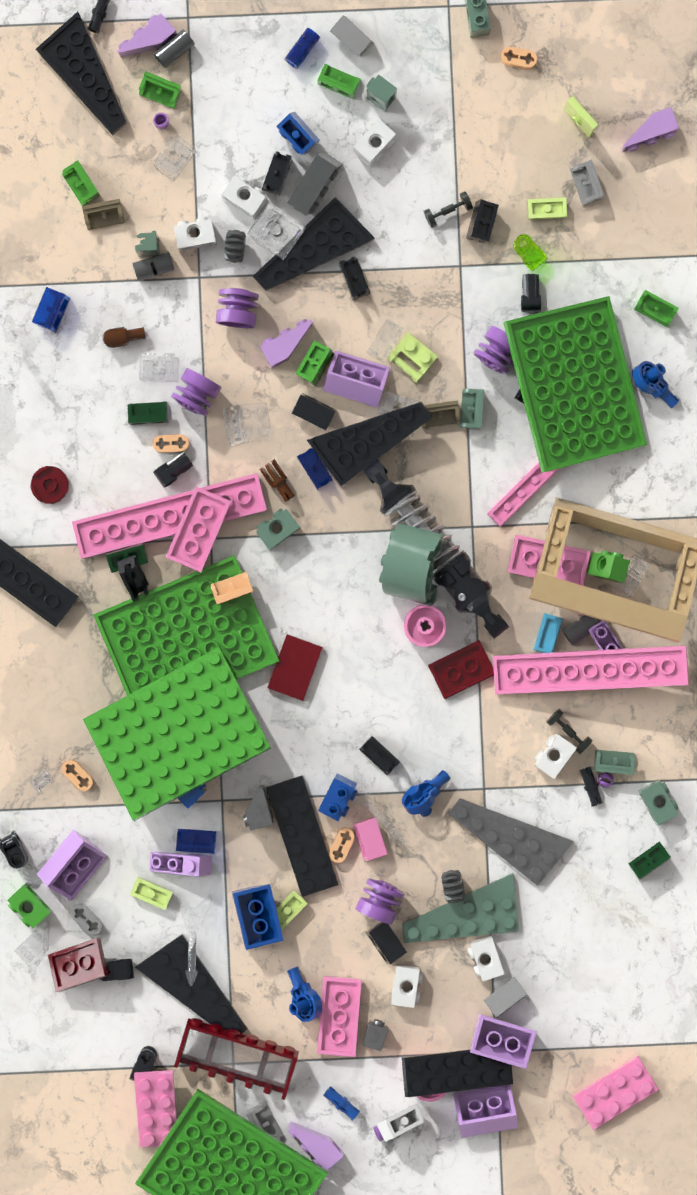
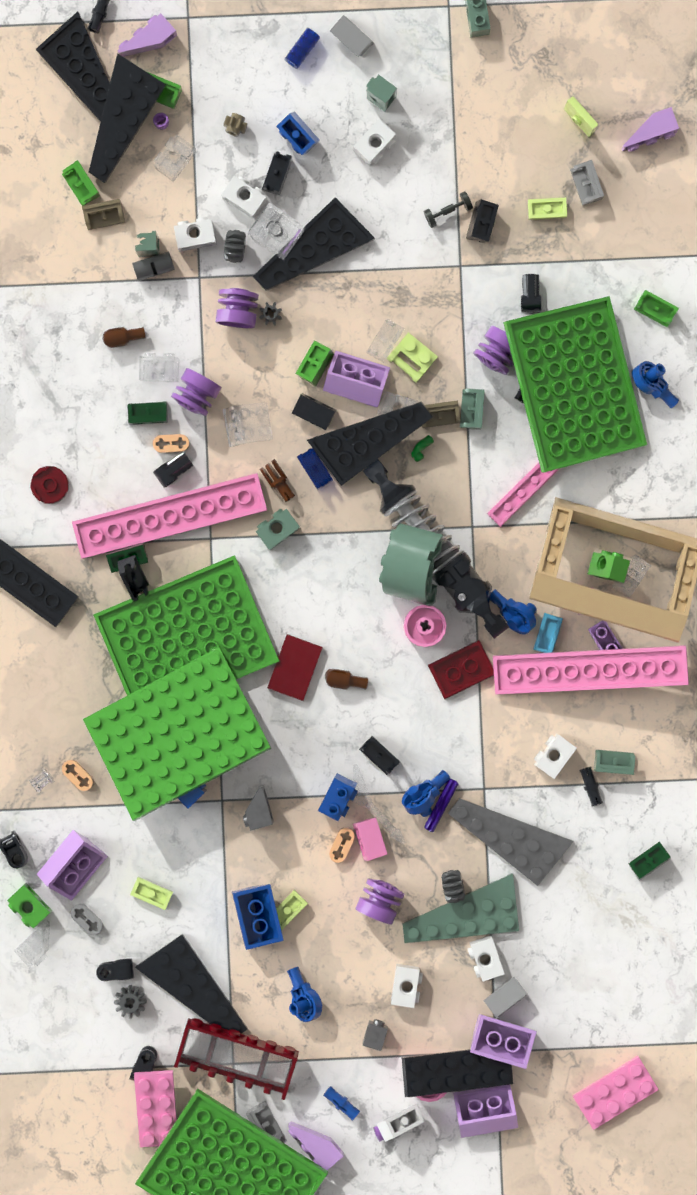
clear blue hinge [32,287,71,333] -> none
plate [48,938,108,992] -> none
lavender slope [150,852,212,876] -> none
dark grey pin [153,29,195,68] -> none
bright pink plate [166,487,232,572] -> none
clear piece [175,893,213,987] -> none
clear blue hinge [176,828,217,854] -> none
light nougat hinge [211,572,254,605] -> none
lavender slope [260,319,313,369] -> none
black plate [266,775,338,897] -> none
dark grey wedge [287,152,343,216] -> none
bright green hinge [317,64,361,99] -> none
bright pink plate [317,976,362,1057] -> none
black hinge [339,257,370,301] -> none
black hinge [365,922,407,964] -> none
light nougat beam [501,47,537,70] -> none
bright pink plate [507,535,591,586] -> none
clear neon green piece [513,234,548,271] -> none
pearl dark grey wheel [546,709,593,754] -> none
dark grey pin [562,615,602,646] -> none
medium lavender hinge [598,772,614,788] -> none
sand green brick [638,780,679,826] -> none
none -> black wing [89,53,167,183]
none -> dark grey gear [114,985,147,1019]
none -> dark tan gear [223,113,247,137]
none -> dark grey gear [259,302,282,326]
none -> reddish brown arm [325,669,368,690]
none -> green arm [411,435,434,462]
none -> dark purple axle [424,779,458,832]
none -> blue pin [490,589,537,635]

